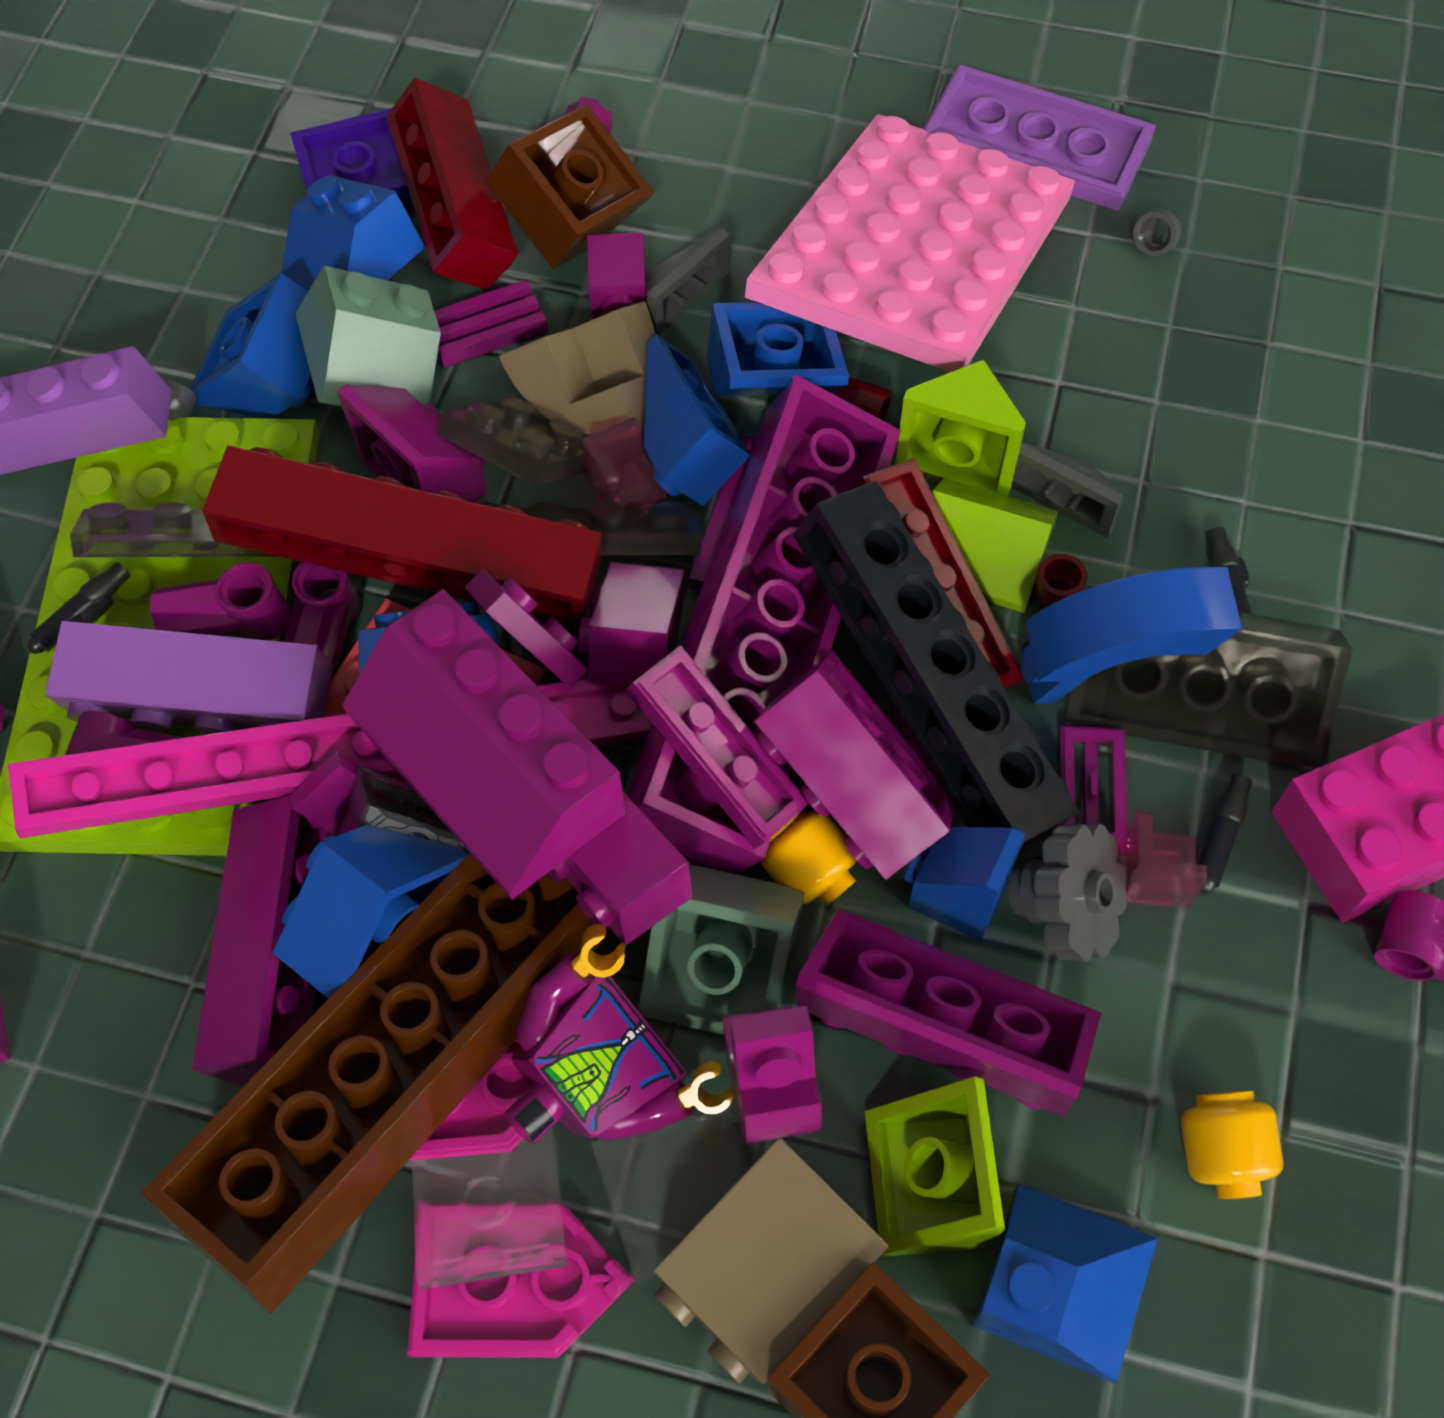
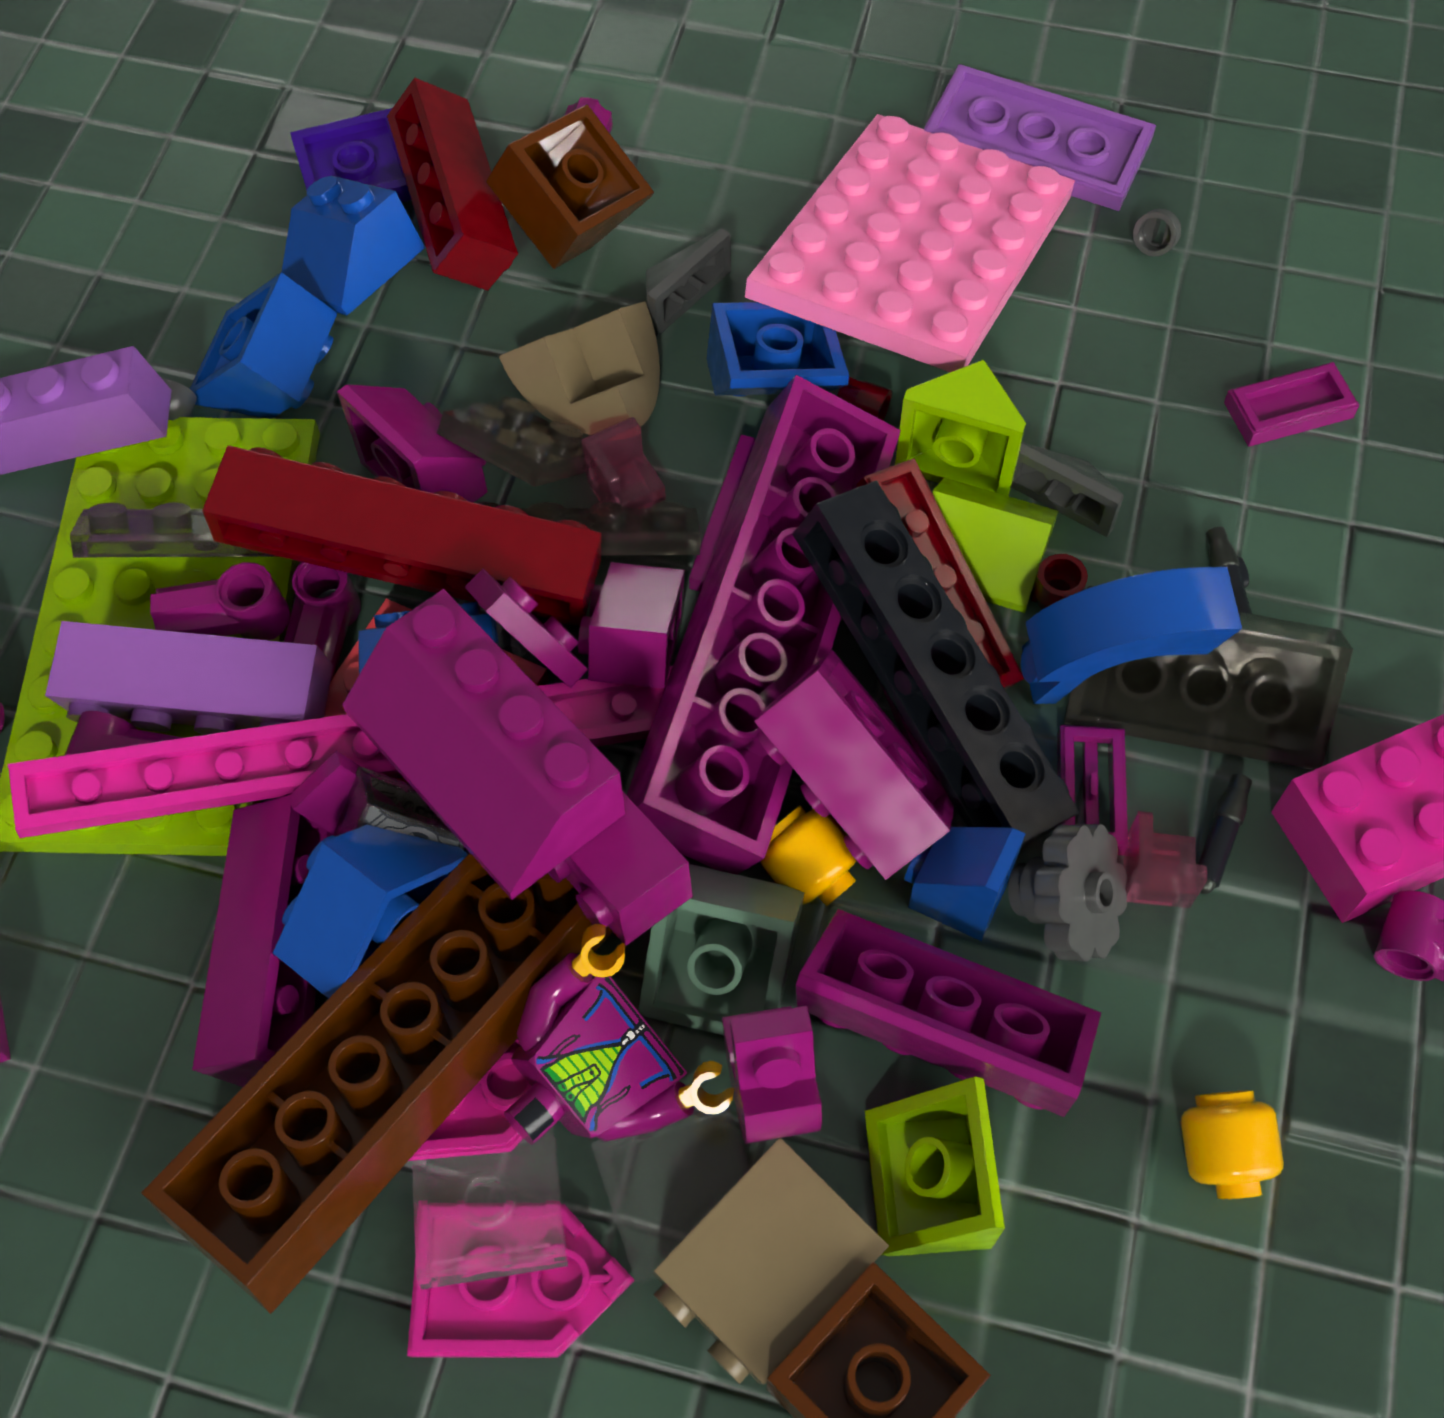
piece [28,562,131,654] -> none
sand green slope [295,265,441,406] -> none
magenta tile [434,279,549,368] -> none
magenta brick [587,233,647,320] -> none
magenta tile [626,645,809,849] -> none
blue slope [644,334,751,506] -> none
blue slope [972,1183,1158,1384] -> none
none -> magenta tile [1224,362,1360,447]

